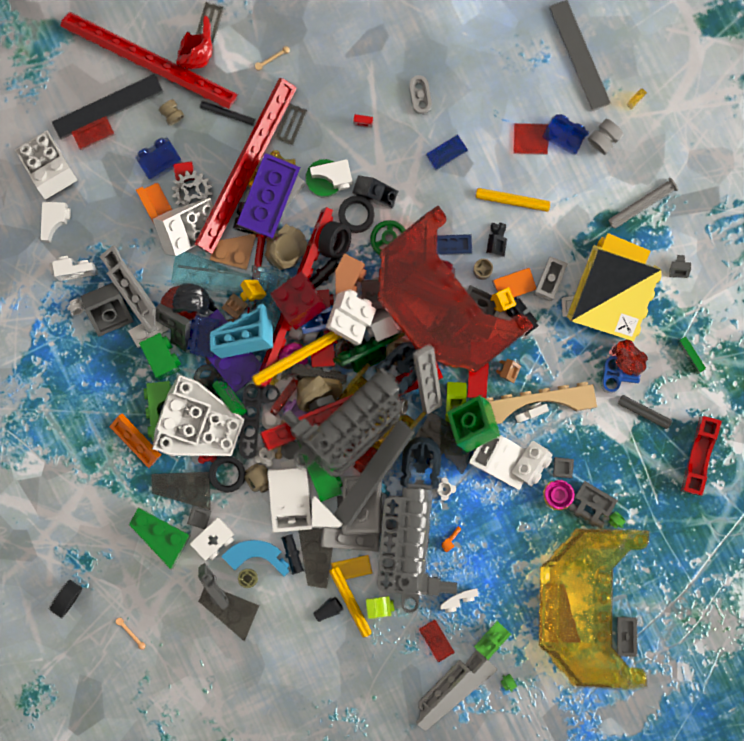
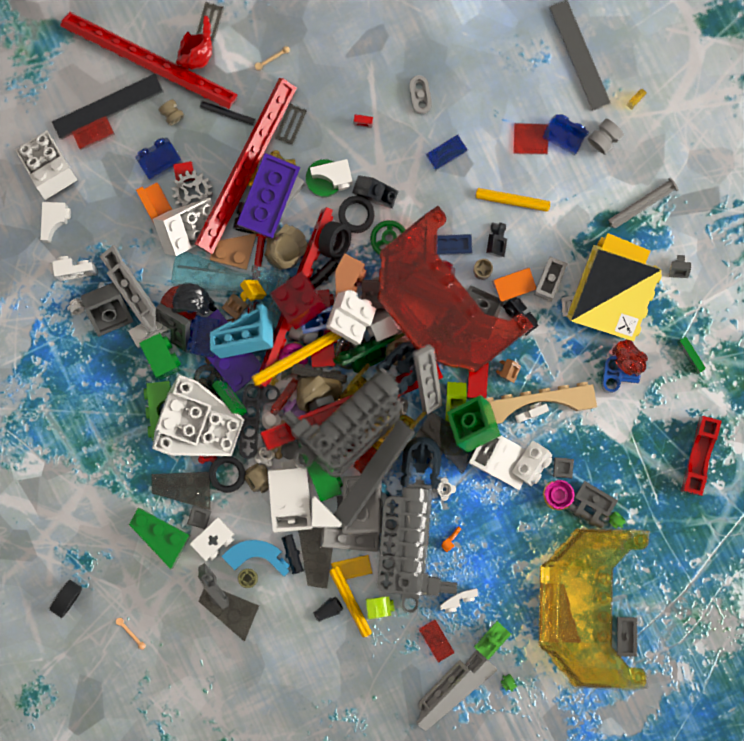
orange plate [109,413,161,468] -> none
yellow tile [490,287,516,313] -> none
dark grey axle [618,395,672,429] -> none

